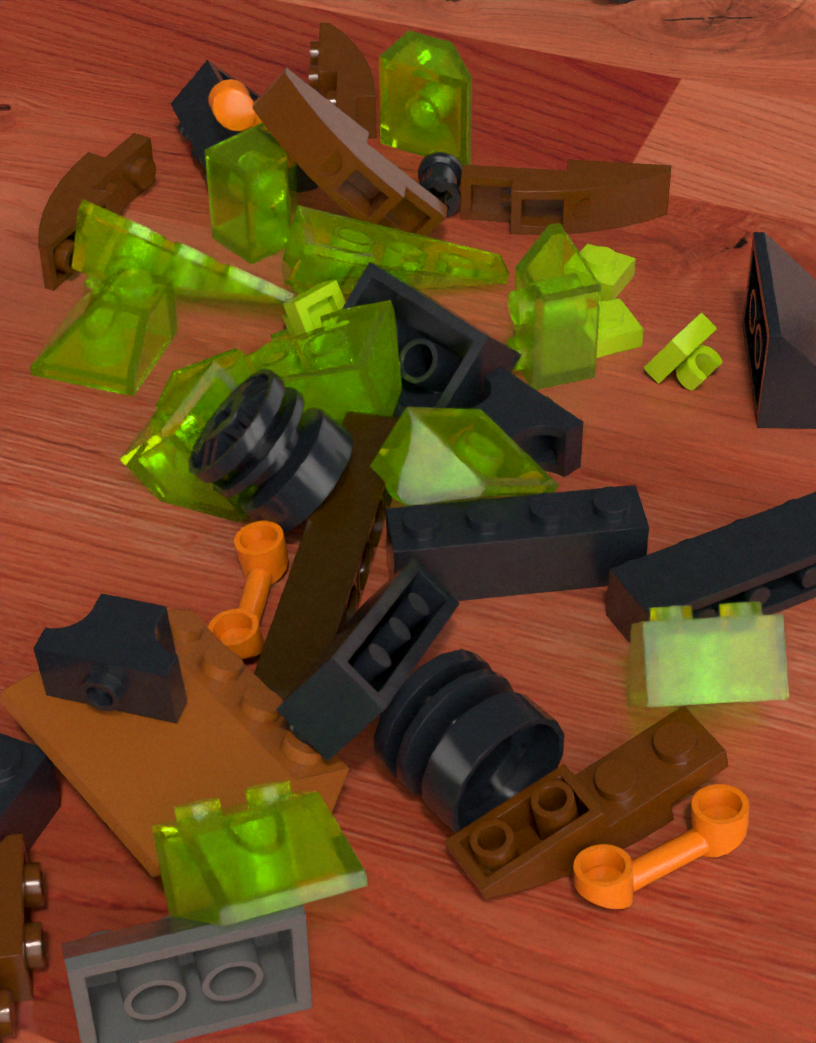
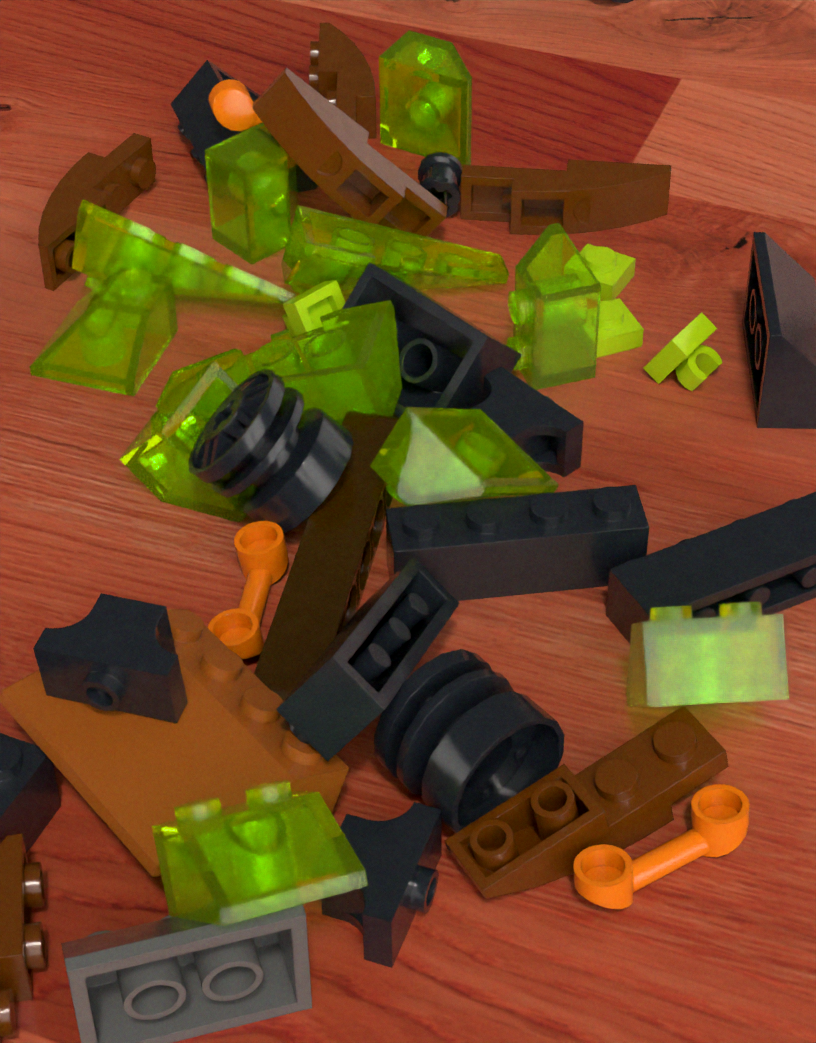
none -> black brick [320,802,442,968]

